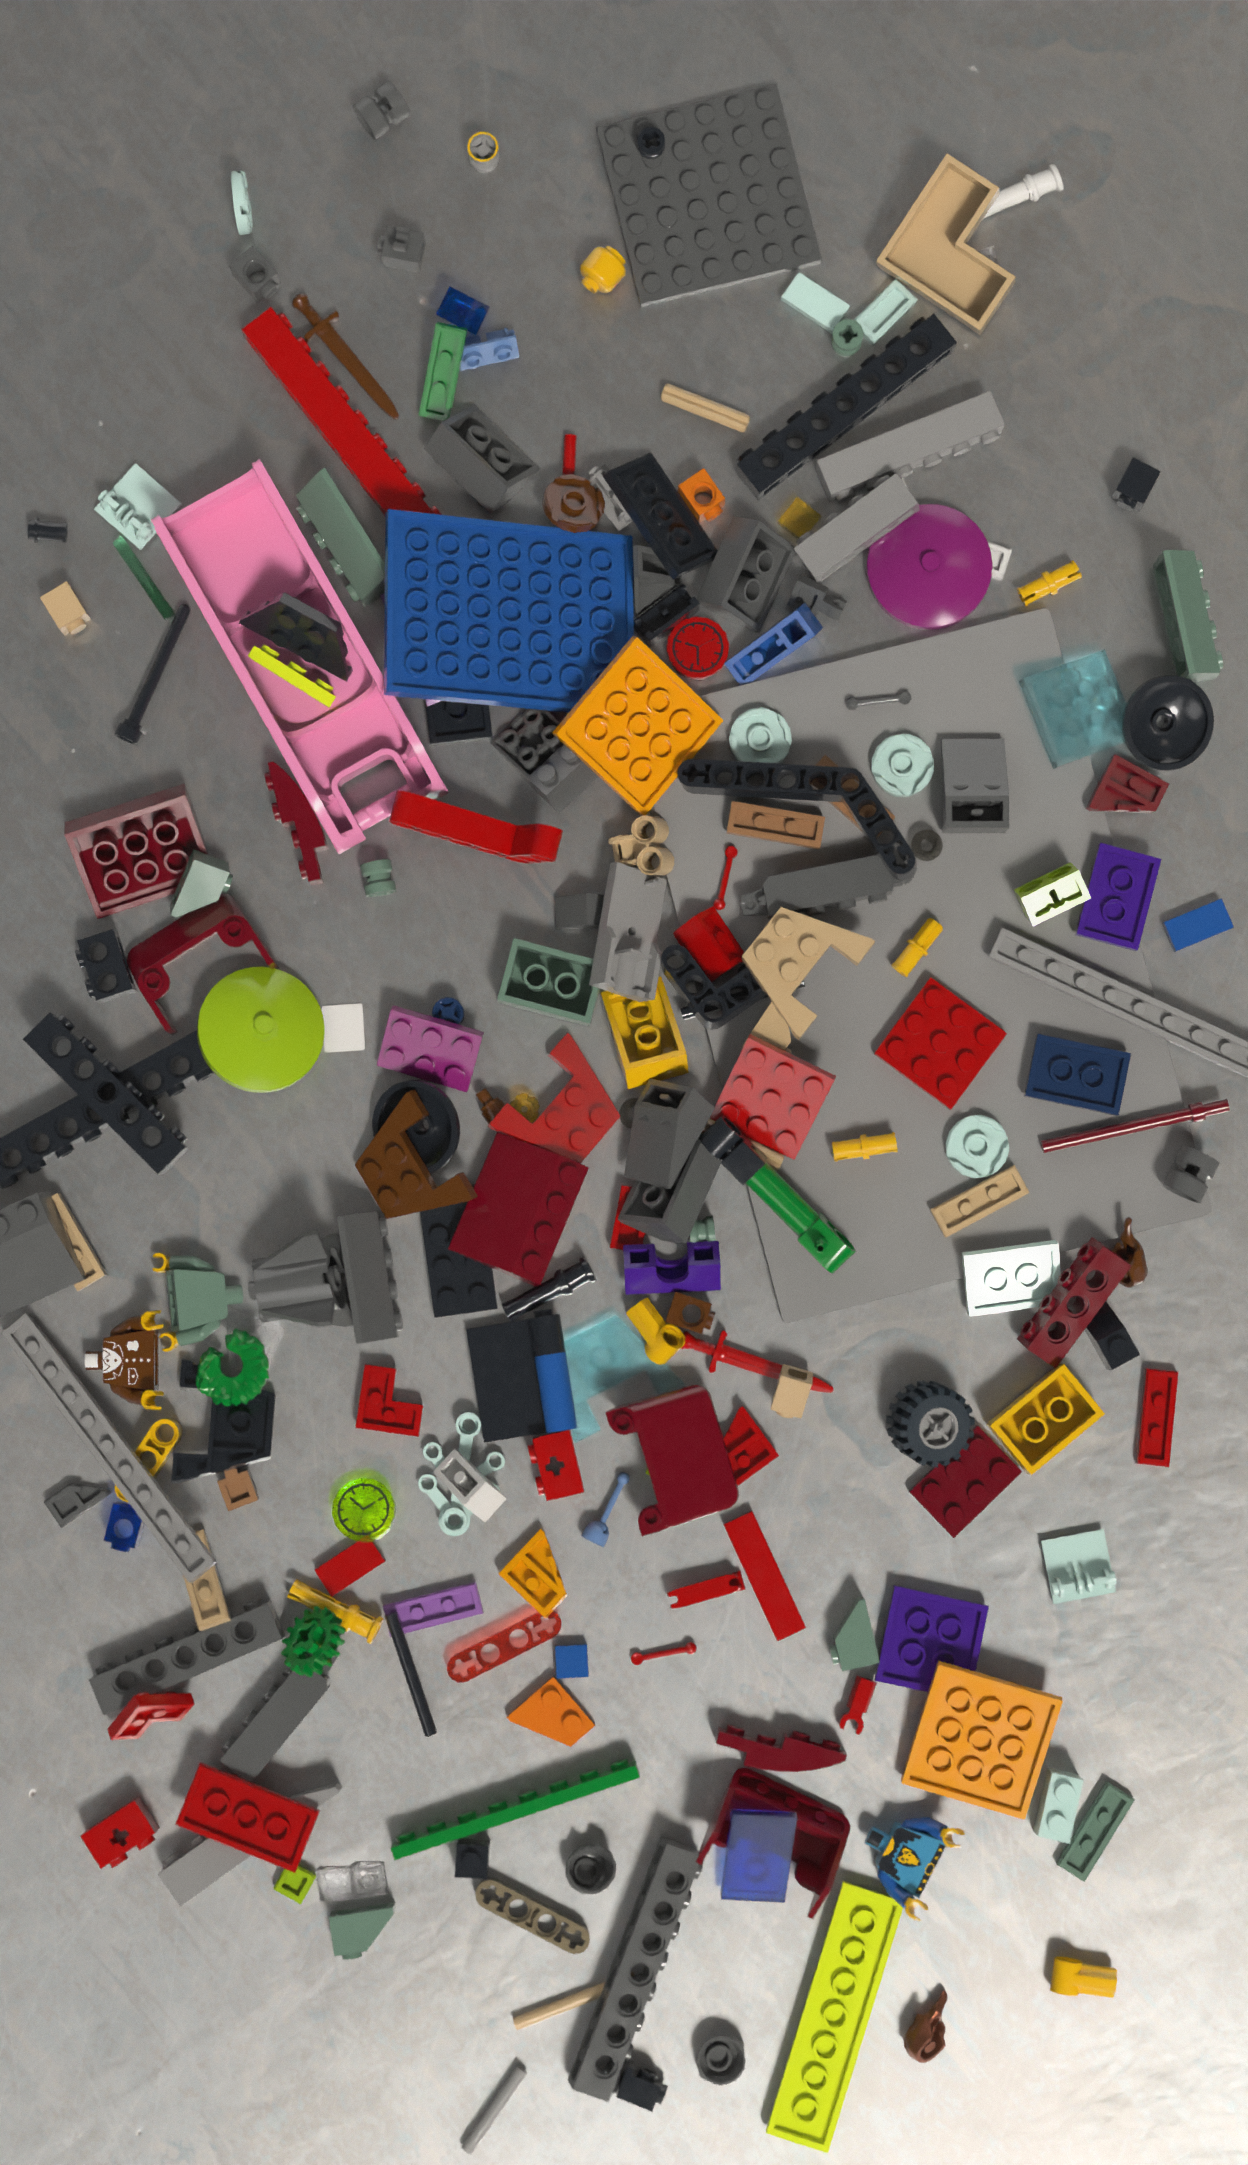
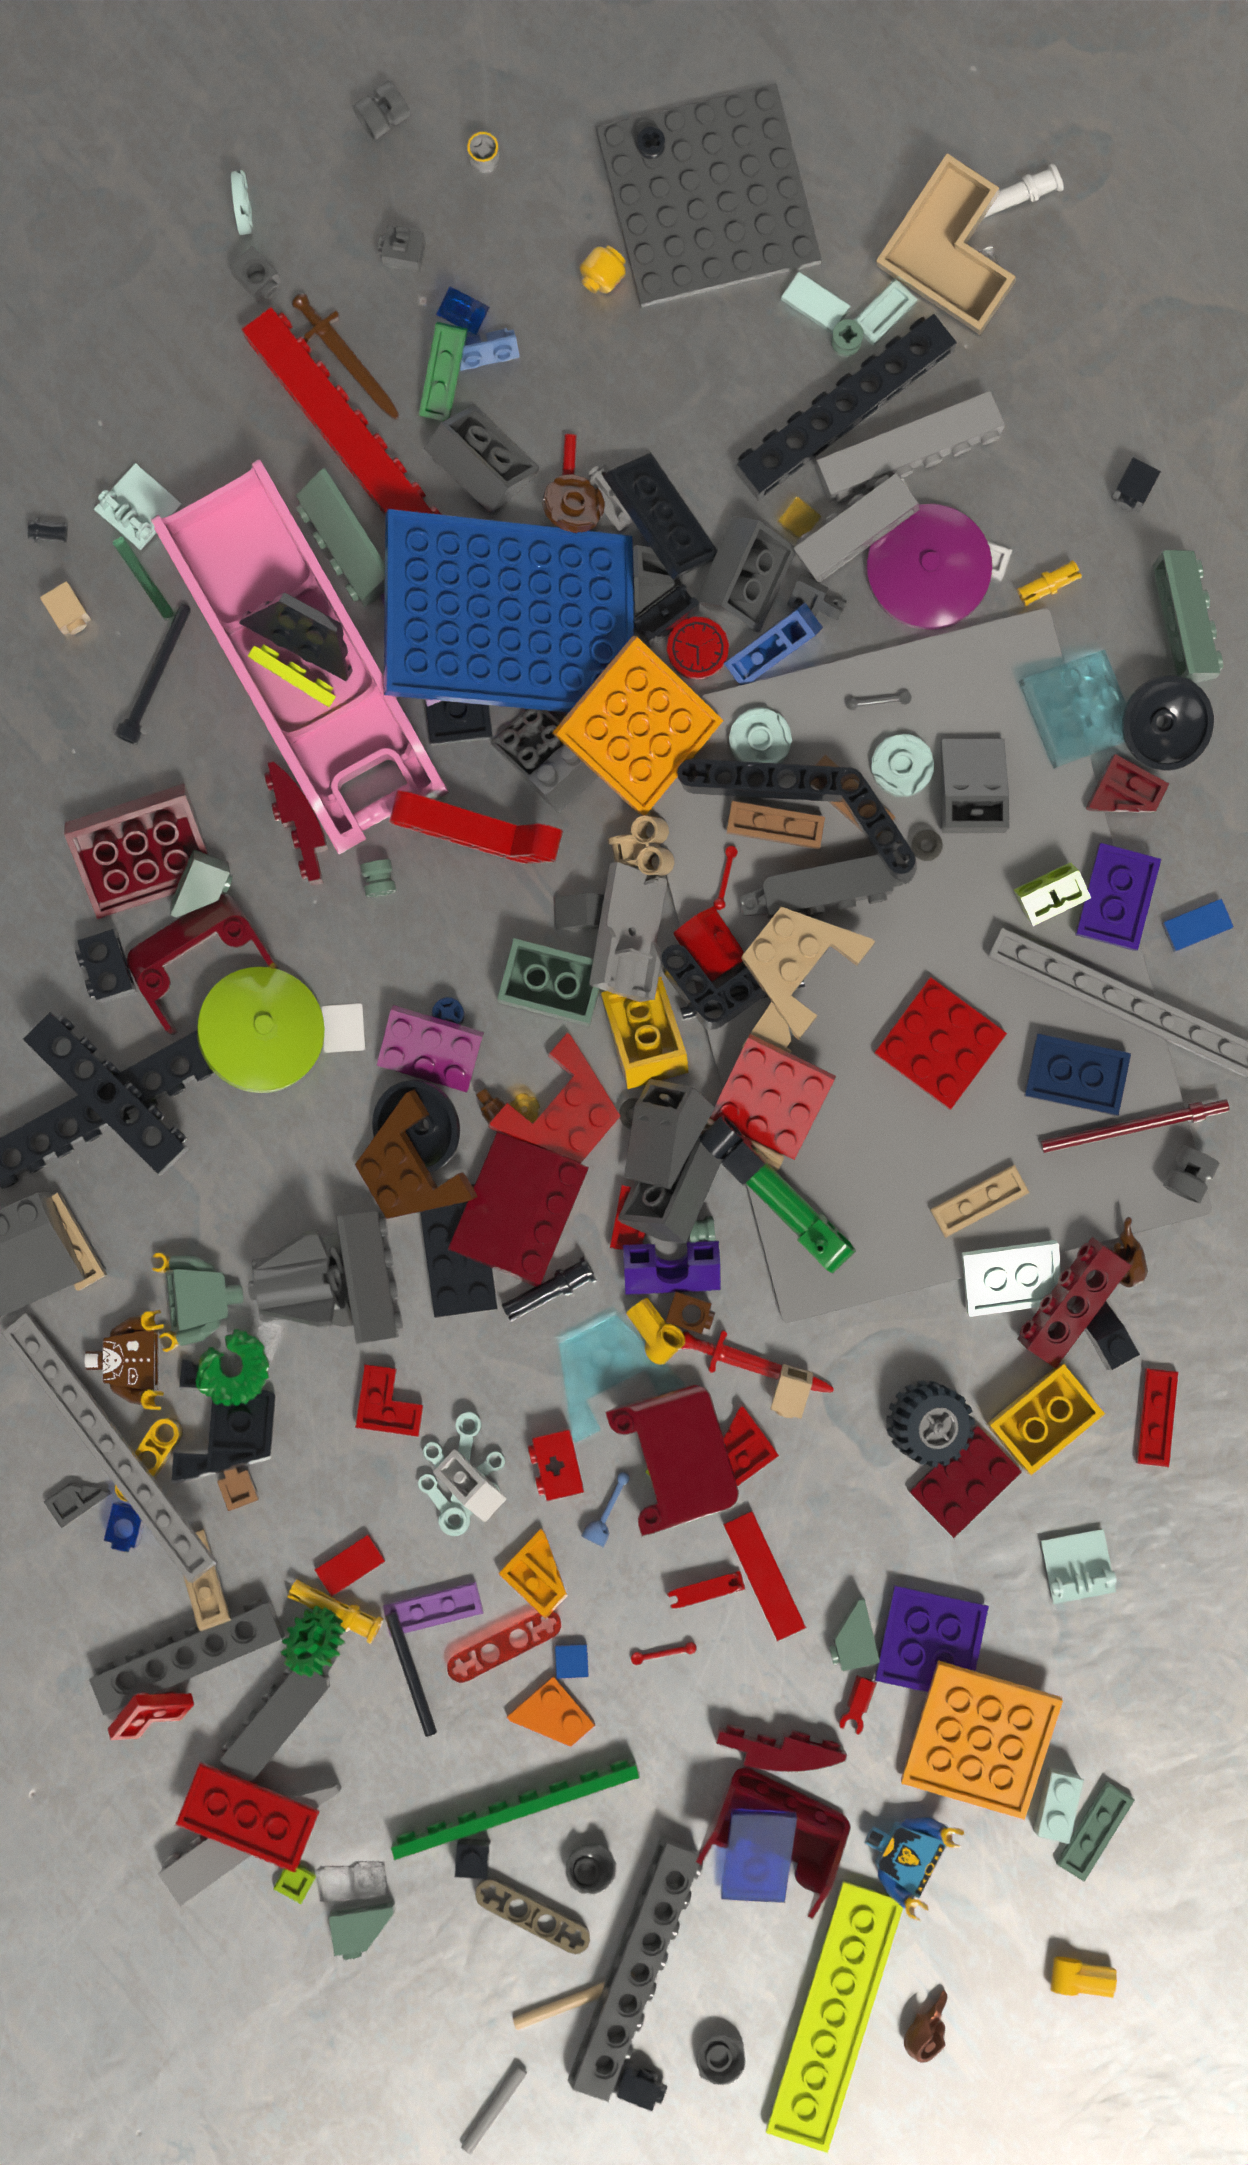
red brick [80,1796,160,1869] -> none
clear neon green tile [332,1478,396,1543] -> none
black door [466,1309,578,1443] -> none
tan axle [661,384,750,432] -> none
orange brick [678,468,725,523] -> none
yellow pin [832,1132,898,1162] -> none
yellow axle [891,918,943,978] -> none
light aqua tile [945,1115,1009,1178] -> none

